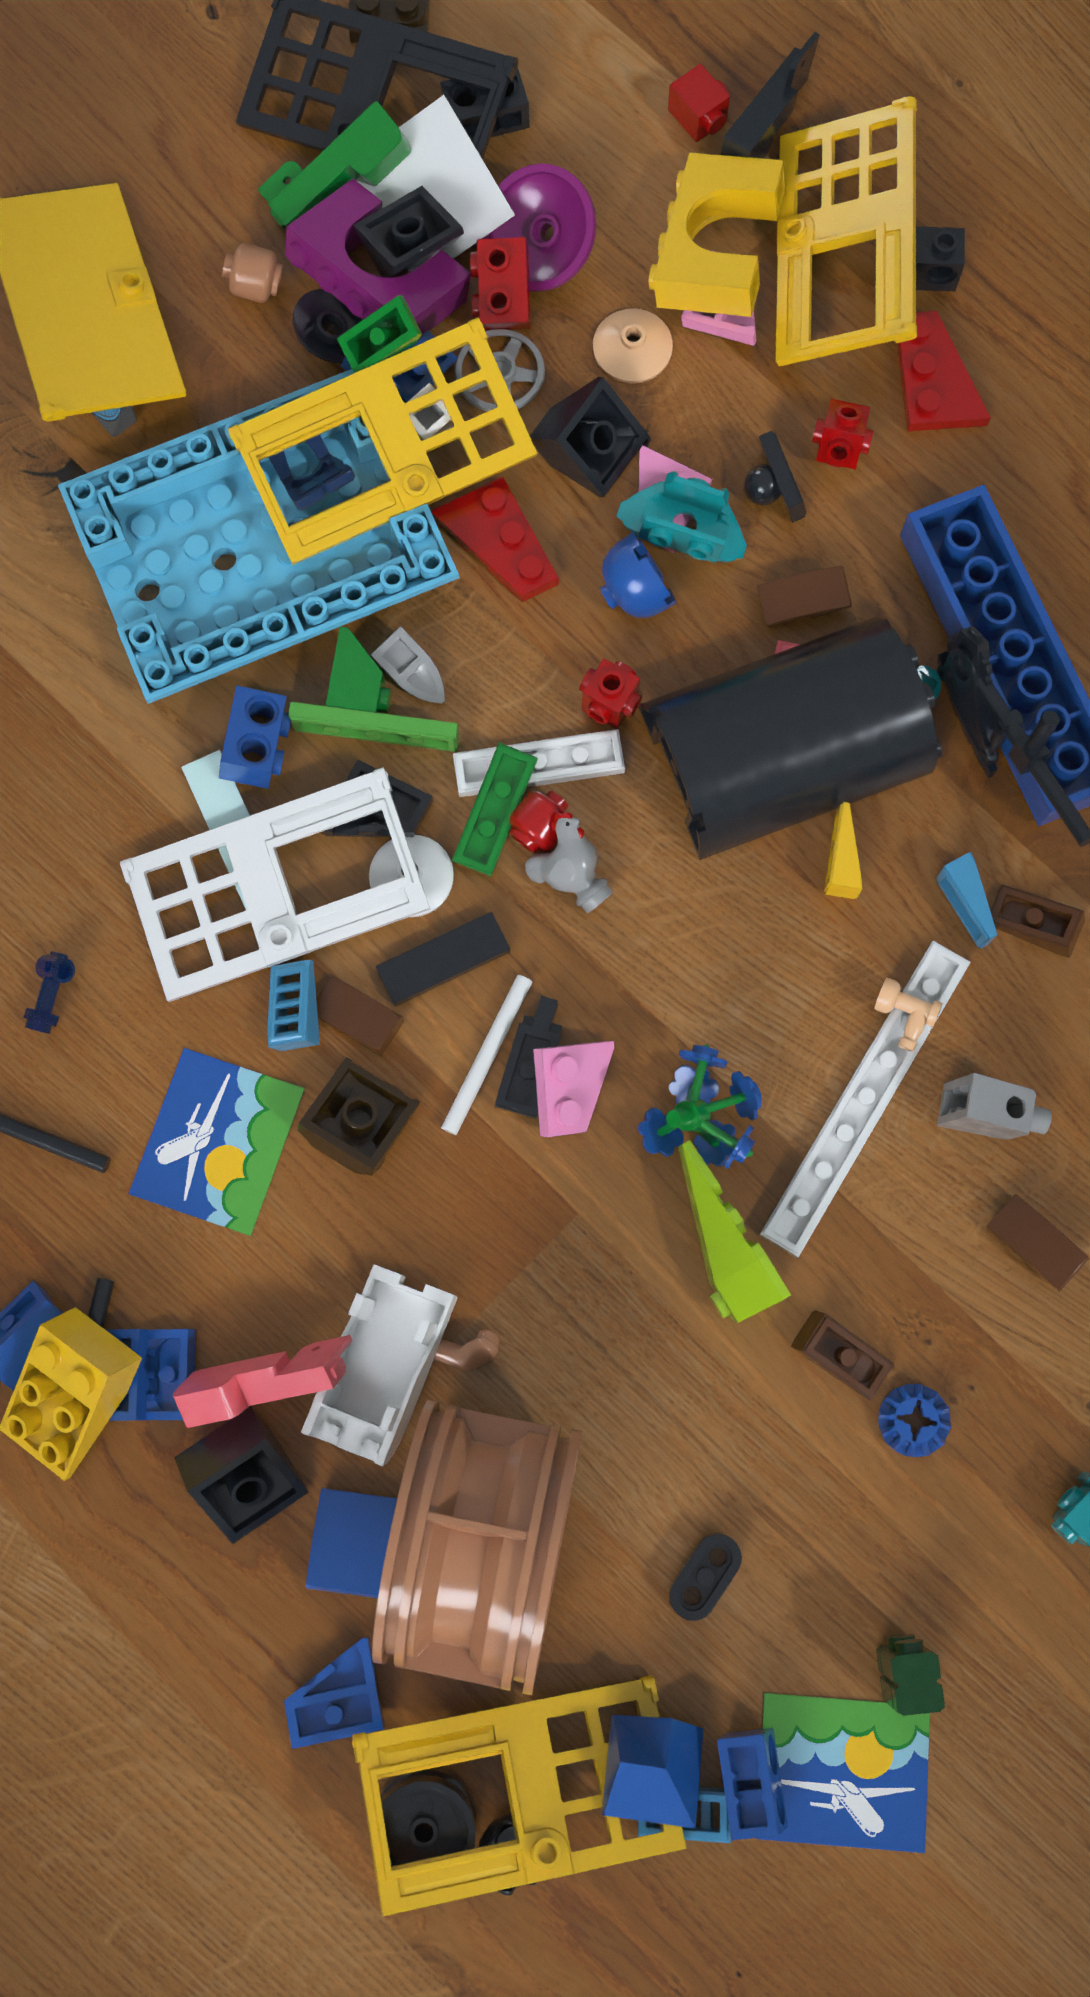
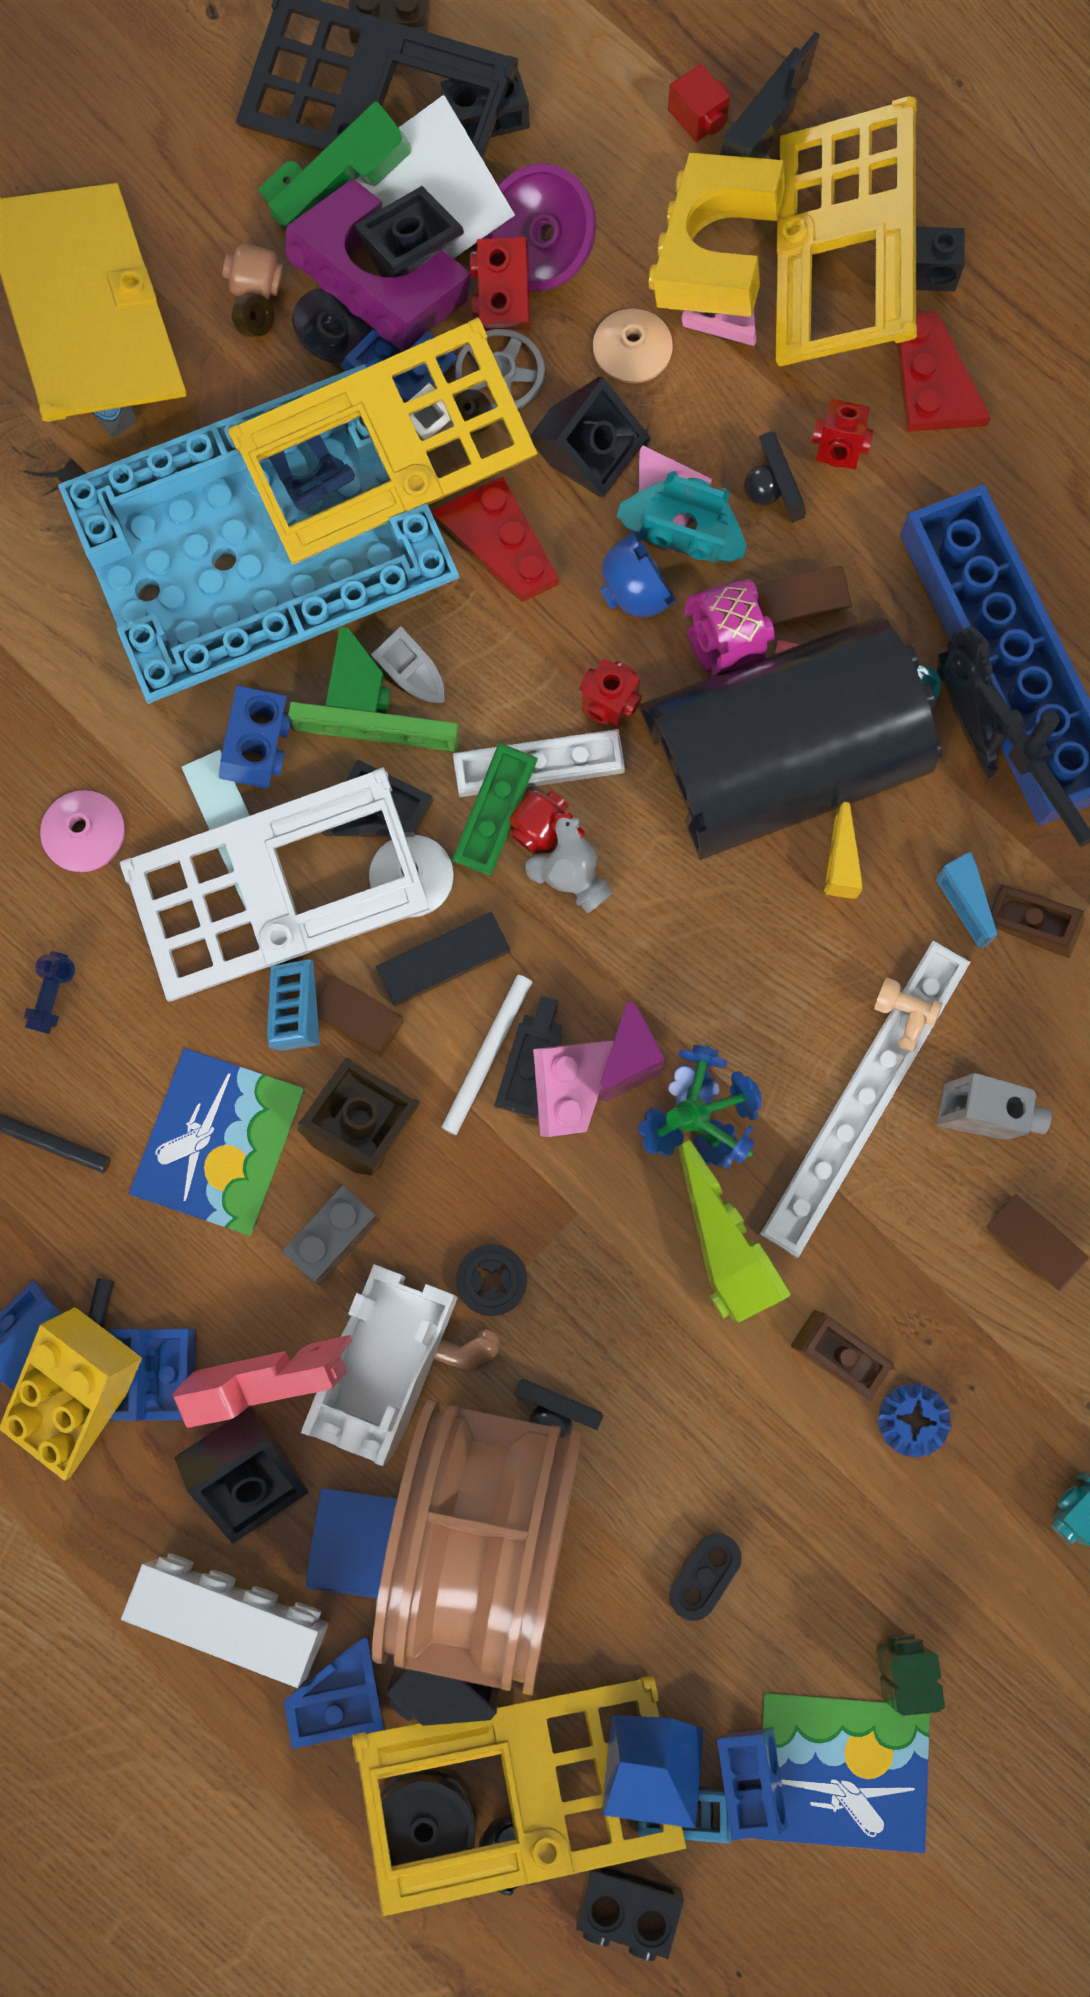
green slope [337,295,422,373] -> none
none -> bright pink dish [40,790,125,872]
none -> white brick [121,1553,329,1688]
none -> dark brown tile [231,294,274,337]
none -> dark grey brick [282,1186,380,1286]
none -> black slope [387,1667,499,1726]
none -> dark brown tile [454,389,493,434]
none -> black gear [456,1244,527,1316]
none -> black tile [514,1379,603,1438]
none -> black brick [576,1866,684,1961]
none -> magenta slope [598,1001,665,1102]
none -> dark pink brick [685,579,774,676]

